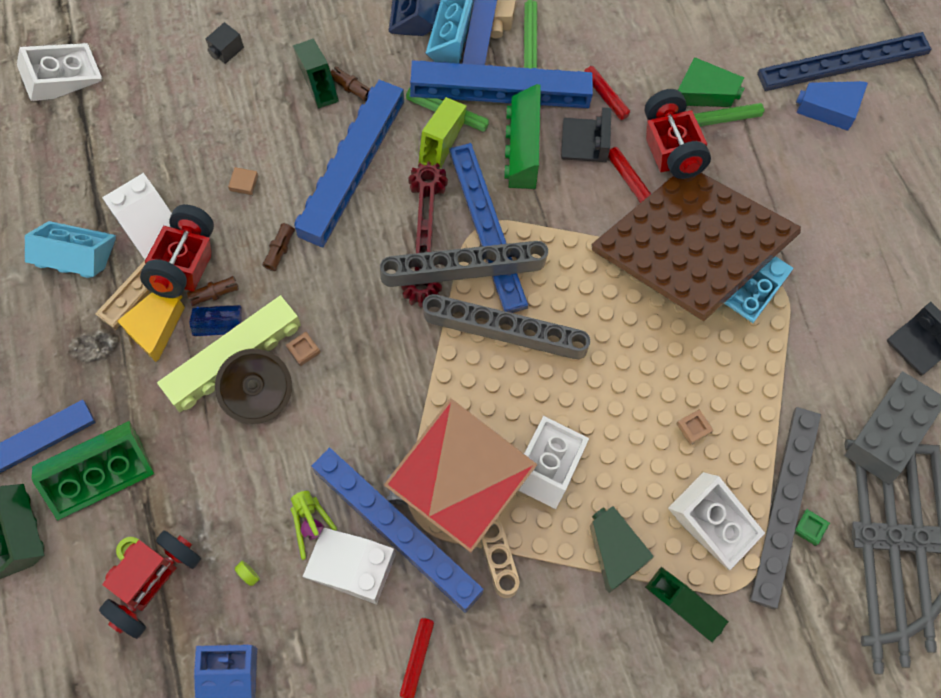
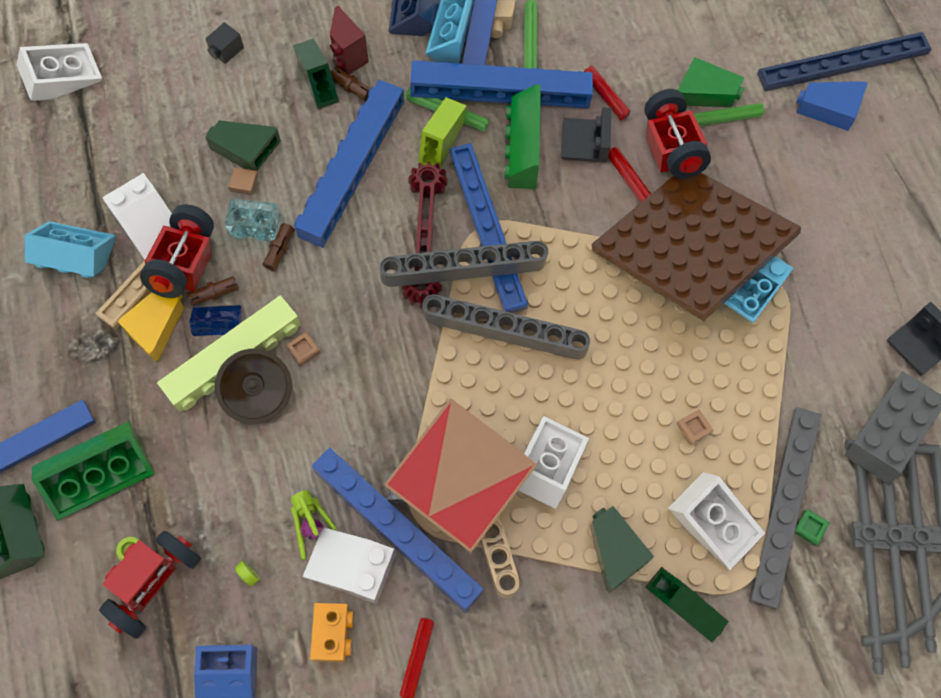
none -> dark green slope [205,120,281,171]
none -> clear light blue brick [225,199,281,241]
none -> light orange brick [310,603,354,663]
none -> dark red slope [330,5,369,75]

